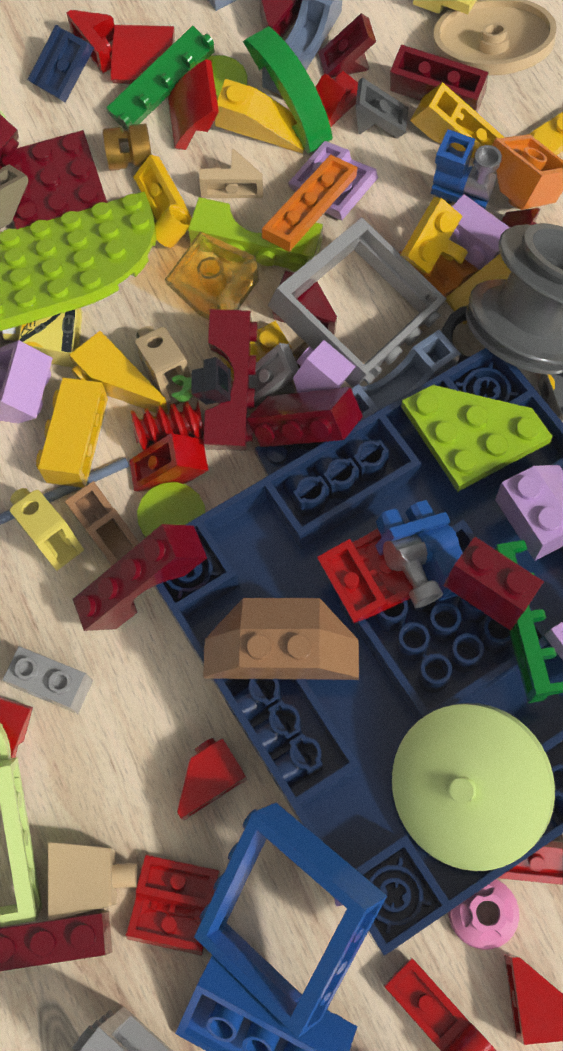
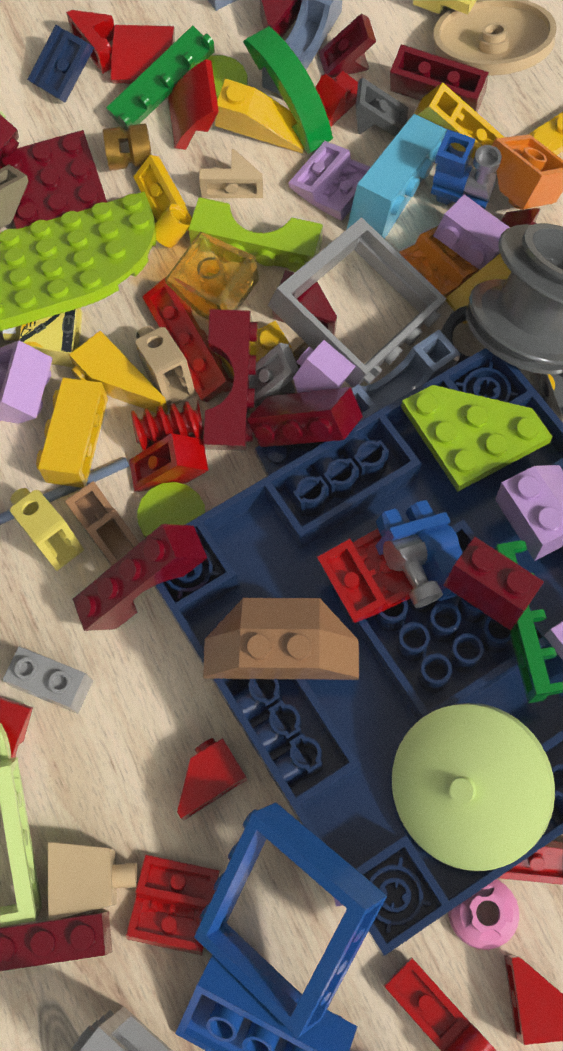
black piece [172,357,231,405] -> none
orange plate [262,154,358,252] -> none
yellow plate [400,197,468,274] -> none
none -> red hinge [142,277,234,403]
none -> medium azure wedge [346,114,447,239]

